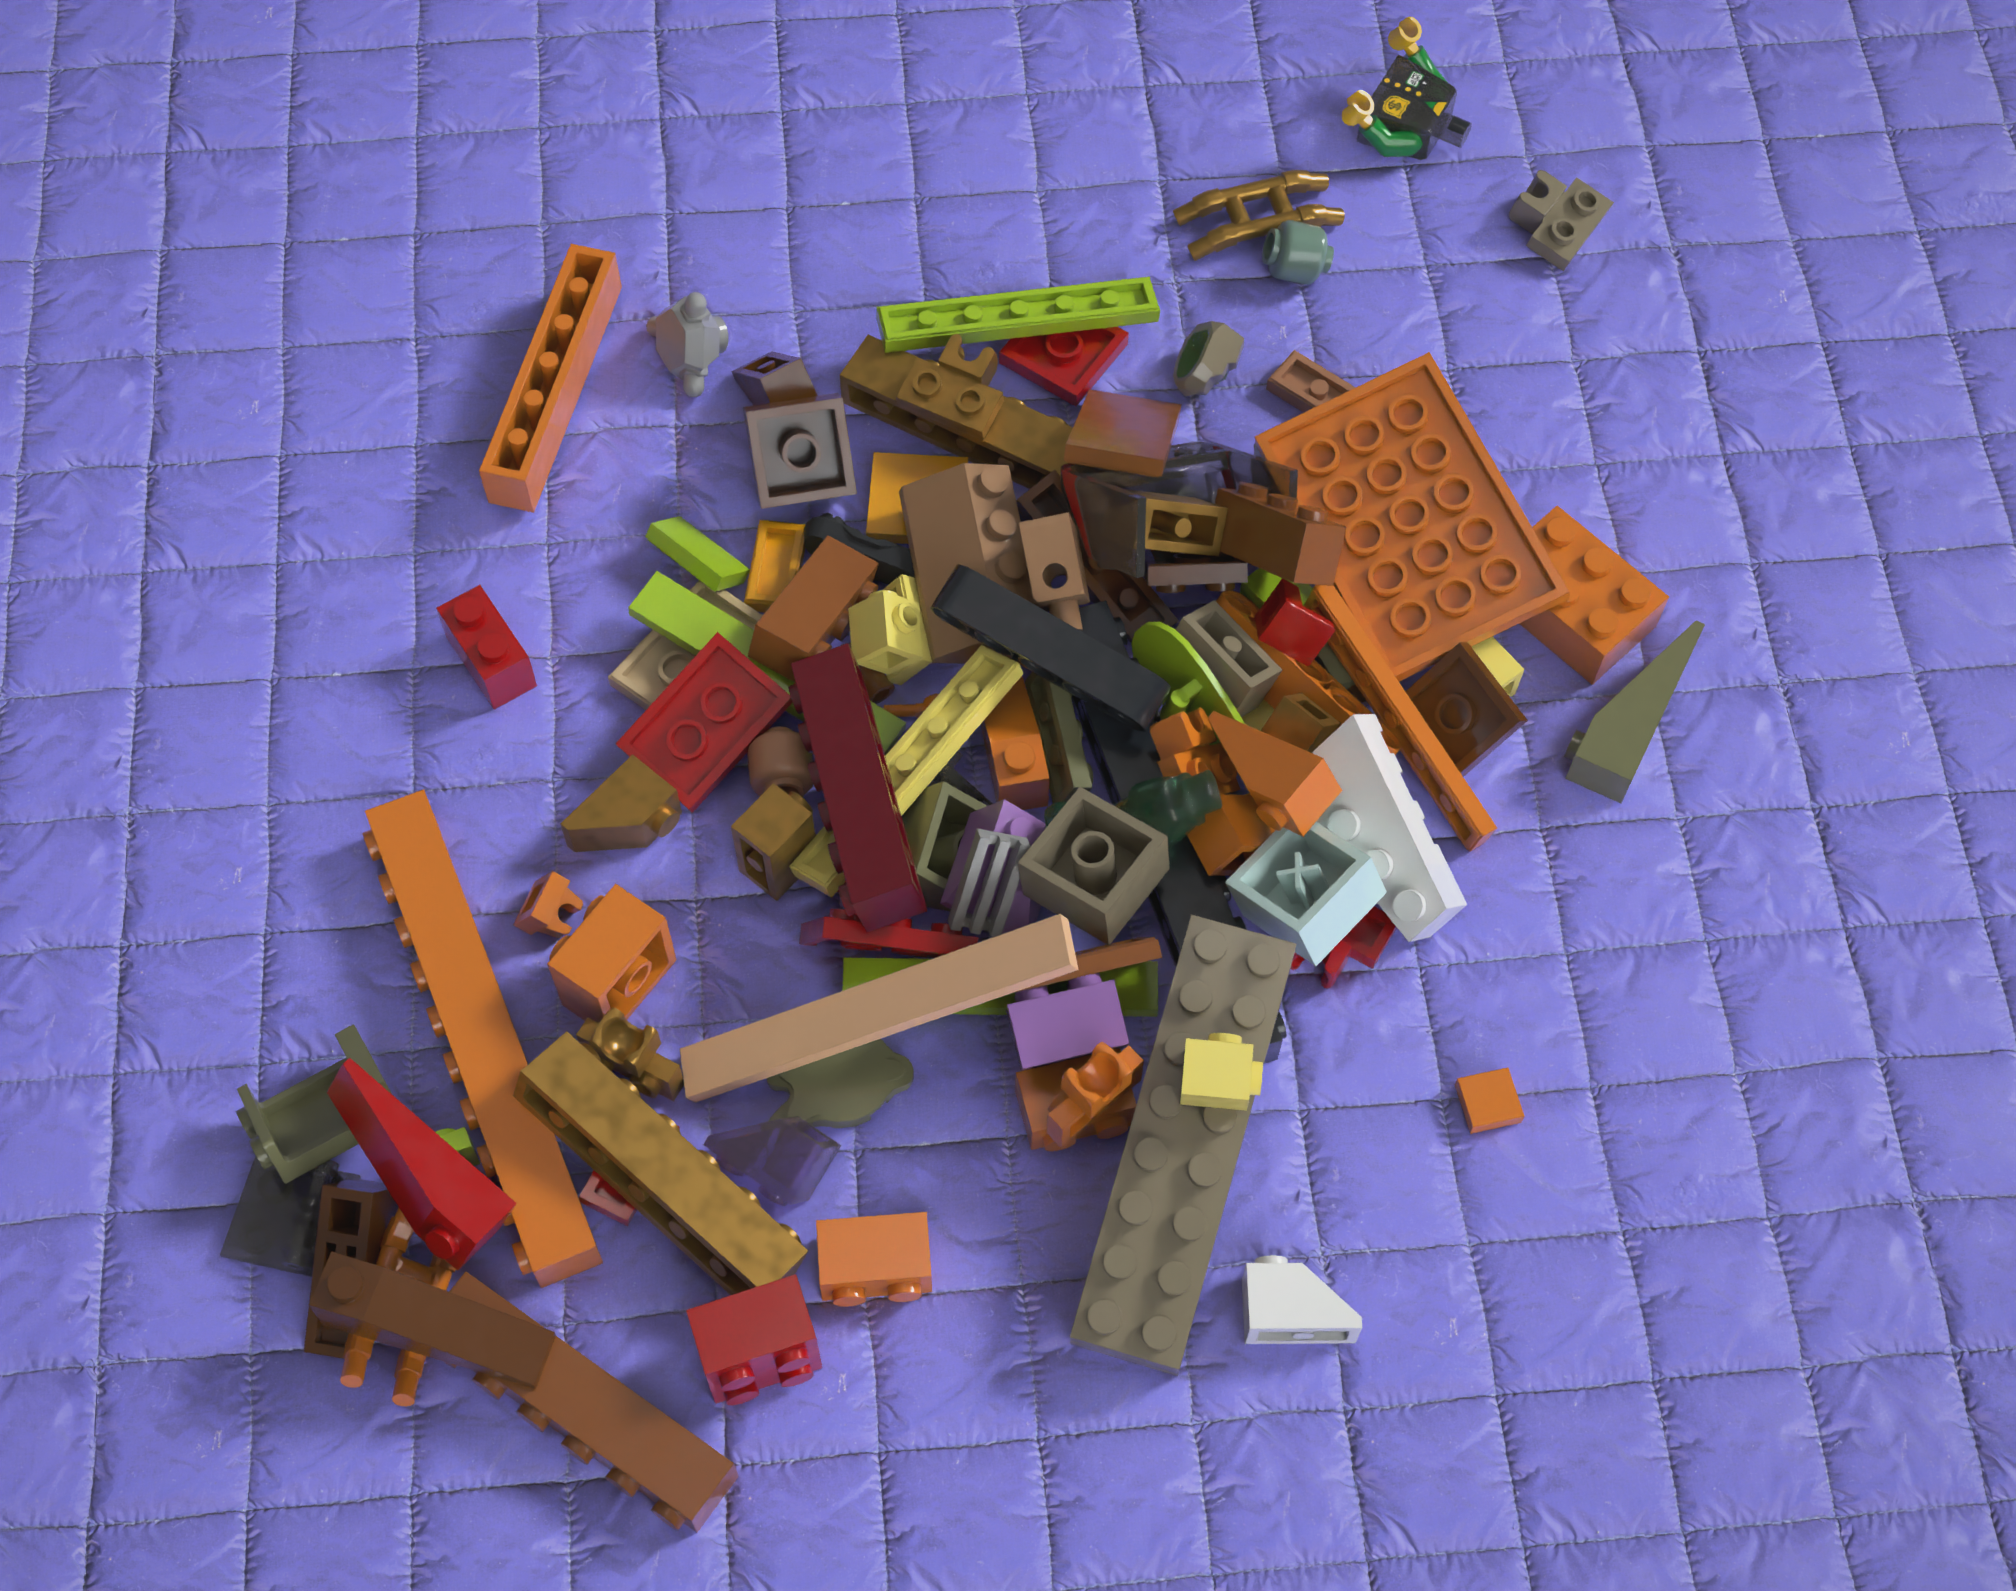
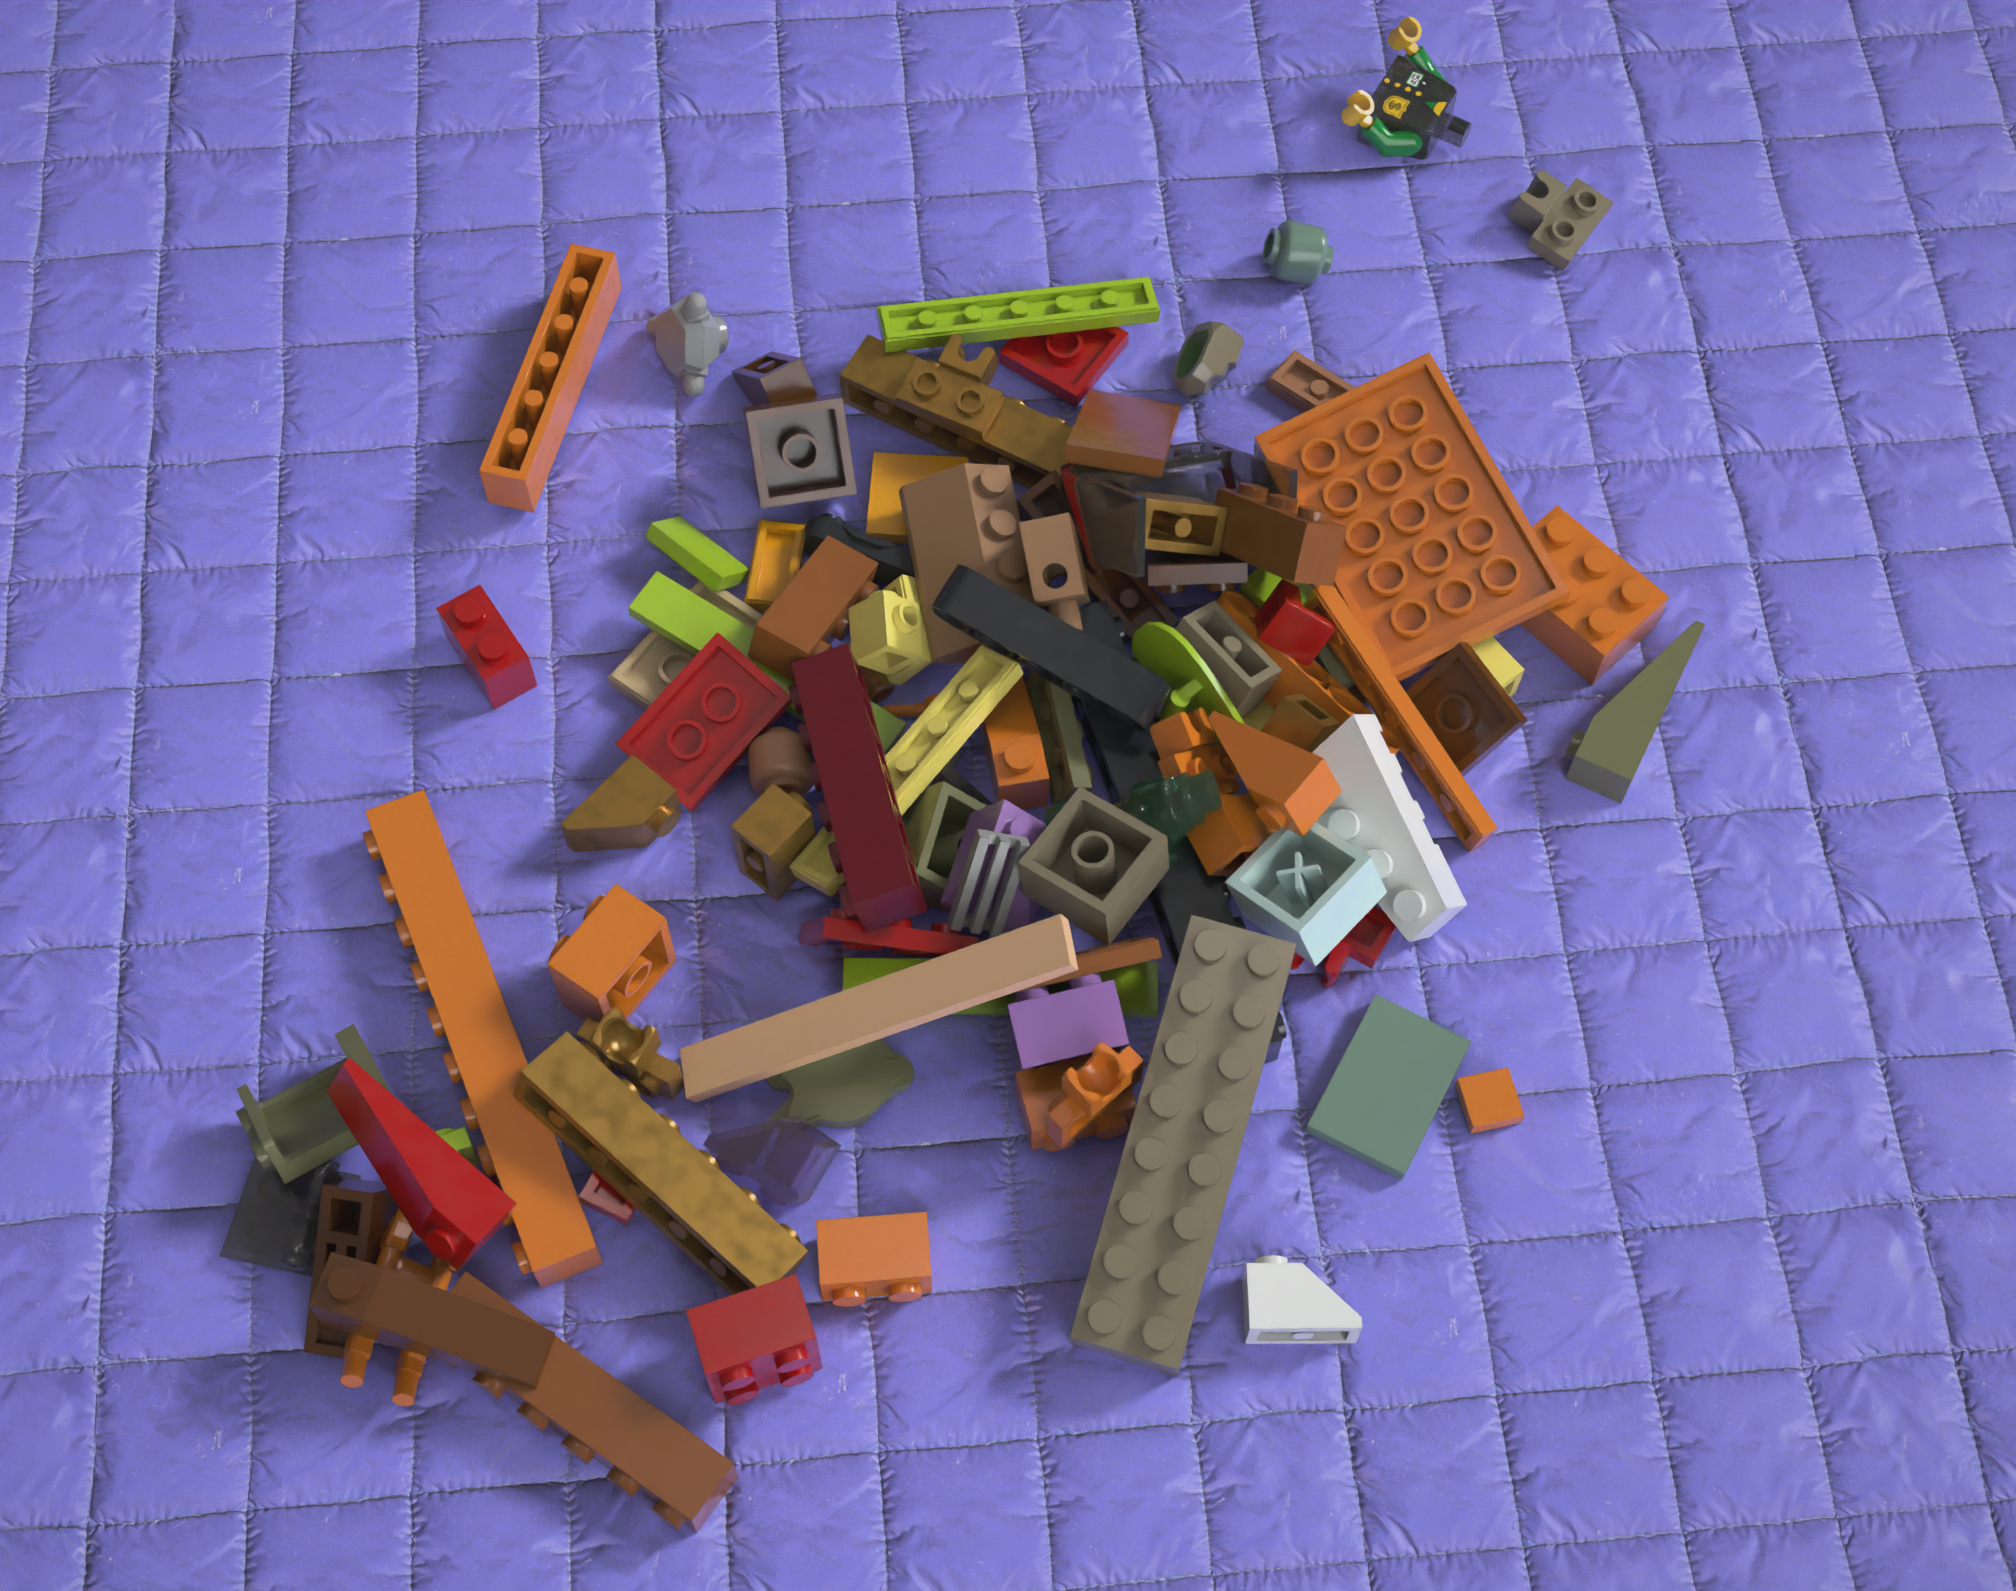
orange tile [513,871,583,938] -> none
pearl gold piece [1173,170,1345,261] -> none
light yellow brick [1180,1033,1263,1111] -> none
none -> sand green tile [1305,994,1472,1180]

